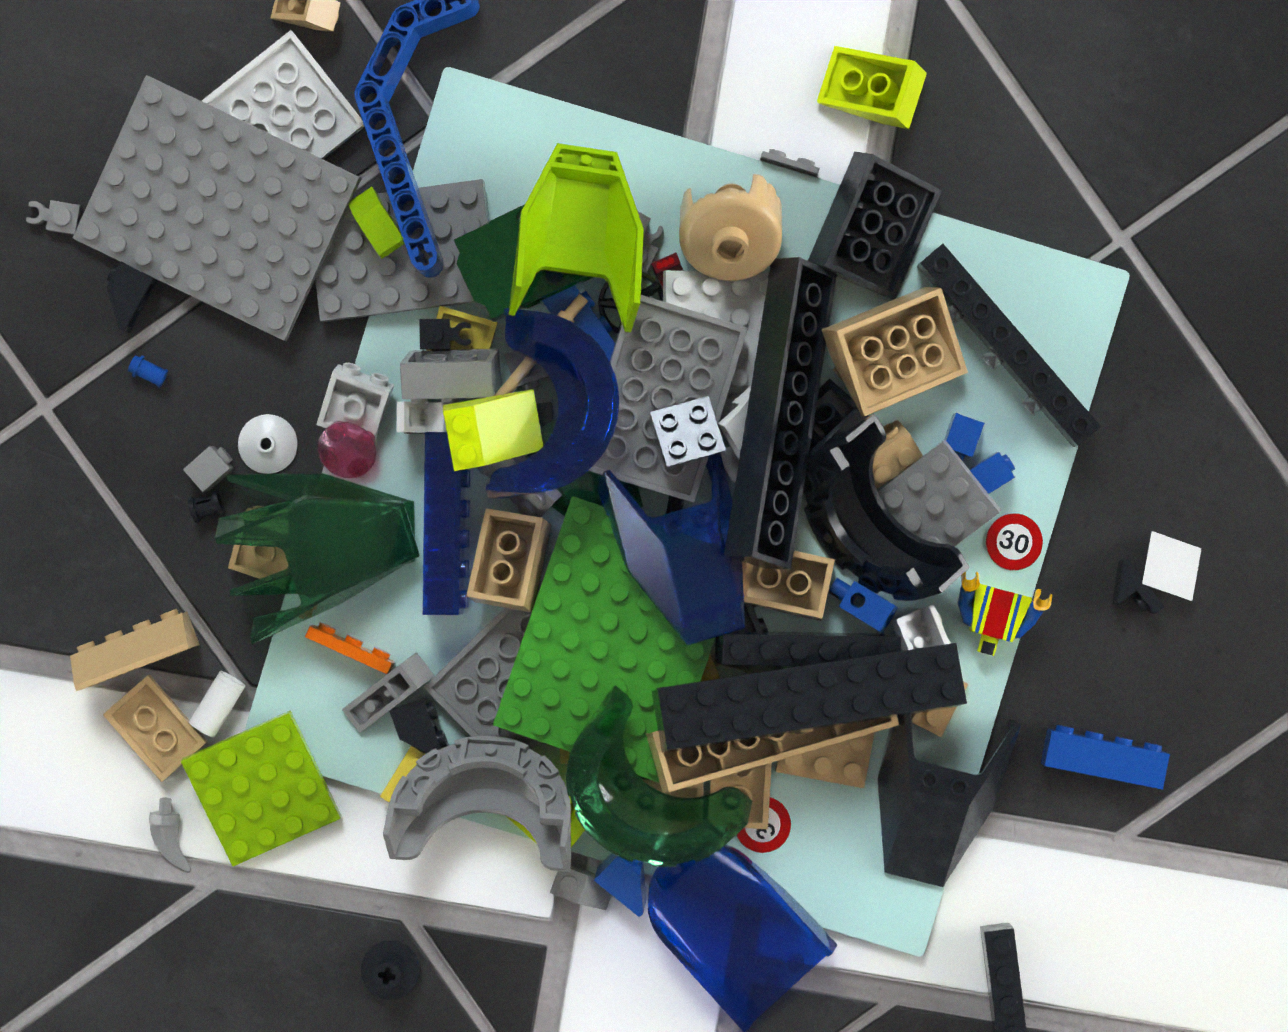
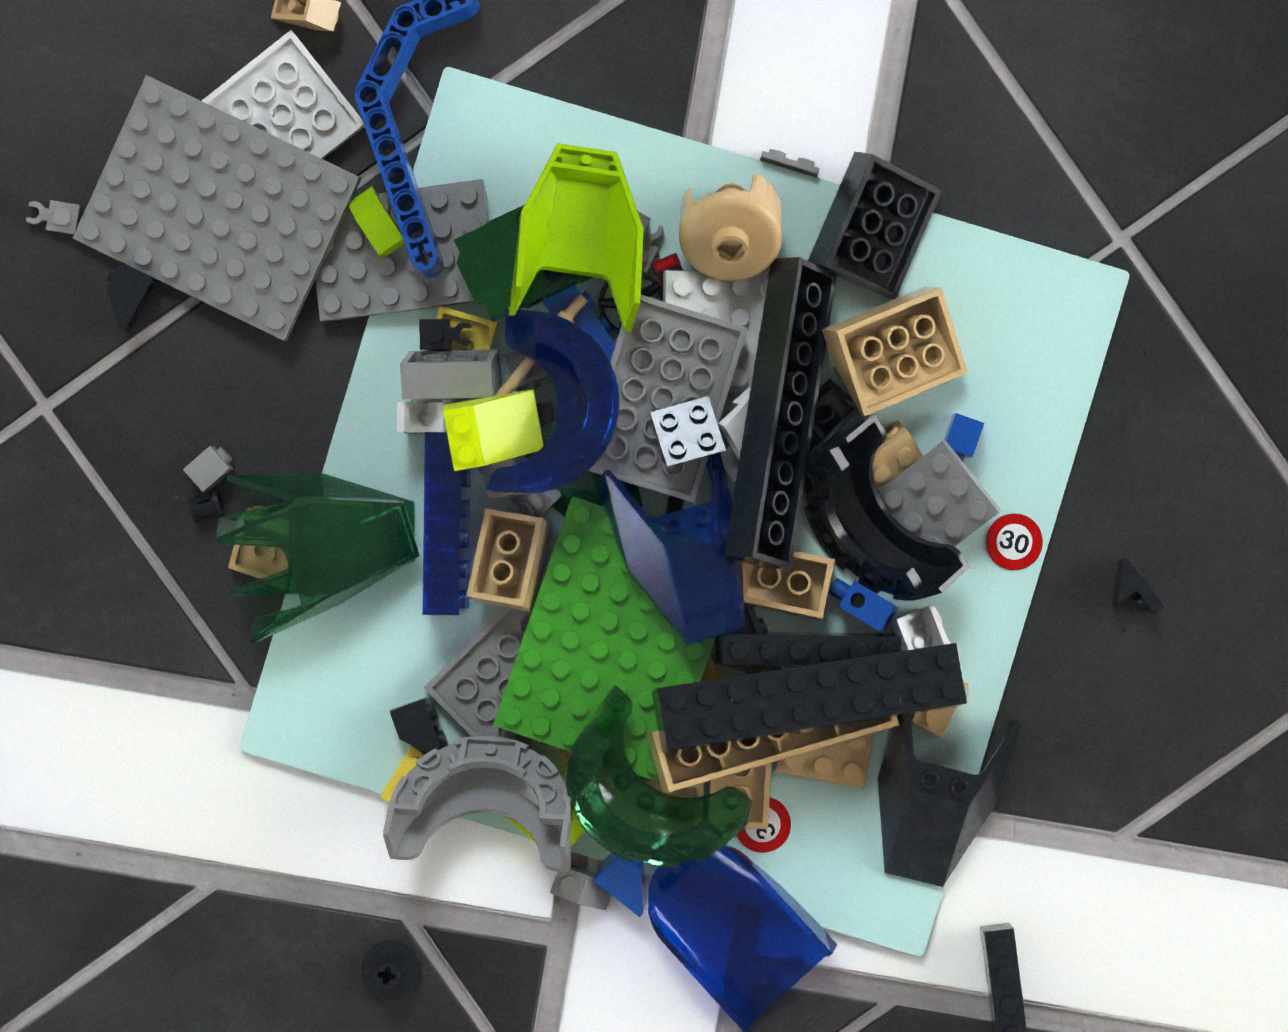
tan slope [70,609,200,691] -> none
tan plate [103,675,208,782] -> none
blue pin [128,355,168,387] -> none
light grey bar [149,797,191,872] -> none
lime plate [181,710,342,866] -> none
white pin [189,671,245,737] -> none
white dish [238,414,298,474] -> none
orange plate [305,622,395,674] -> none
white plate [316,363,394,445] -> none
clear pink dish [317,421,376,478] -> none
light grey slope [342,652,434,733] -> none
neon yellow slope [817,46,927,129] -> none
black piece [917,243,1101,447] -> none
torso [957,571,1053,656] -> none
blue brick [969,452,1015,494] -> none
blue brick [1041,725,1170,790] -> none
white sticker [1142,531,1202,601] -> none

